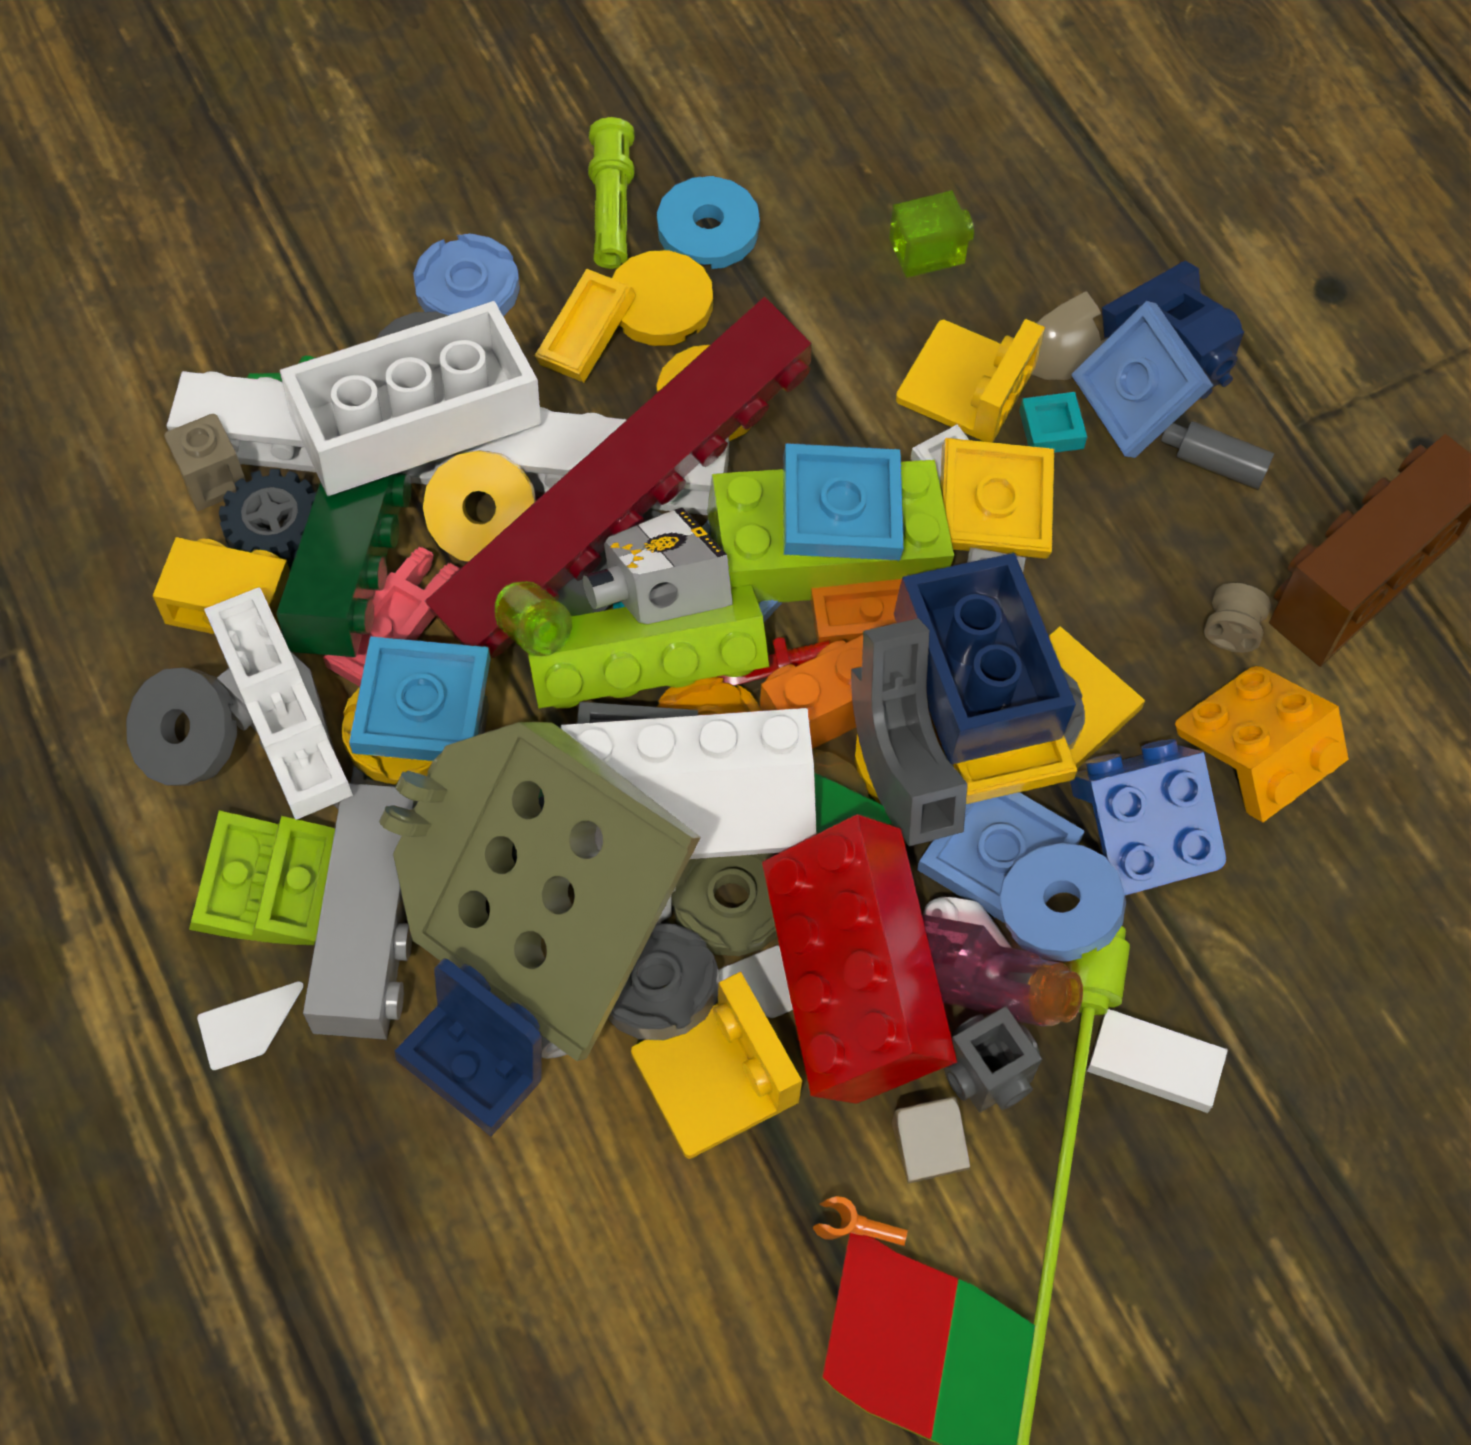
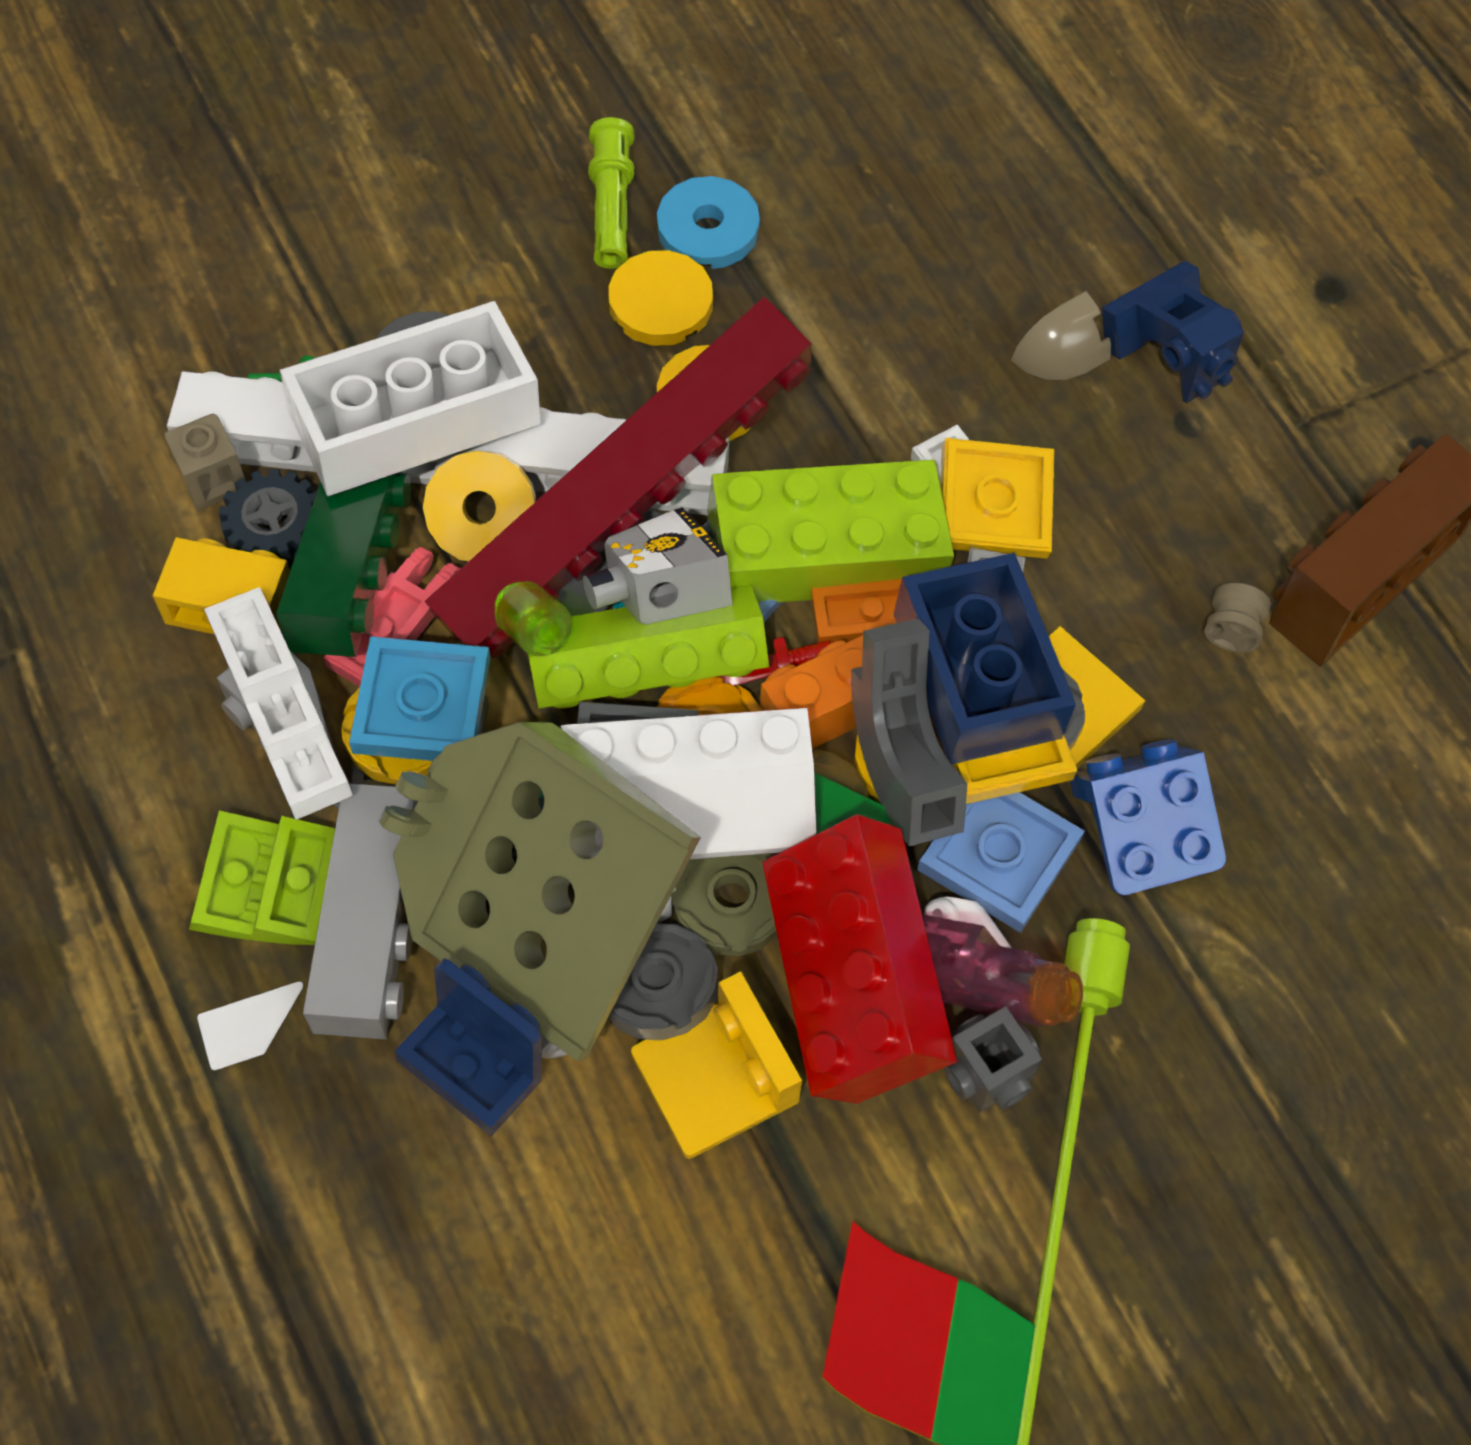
dark grey tile [126,668,237,786] -> none
medium blue tile [413,234,520,316] -> none
yellow tile [534,269,636,383] -> none
white sticker [718,945,793,1018] -> none
dark azure plate [783,444,904,560] -> none
orange hand [813,1196,908,1246] -> none
clear neon green brick [889,190,974,278] -> none
slope [891,1097,970,1184] -> none
yellow bracket [896,319,1045,443] -> none
medium blue tile [1000,843,1126,962] -> none
teal plate [1019,392,1087,453] -> none
medium blue tile [1071,301,1213,458] -> none
white tile [1087,1009,1227,1113] -> none
dark grey cylinder [1161,421,1275,490] -> none
light orange bracket [1175,666,1349,823] -> none

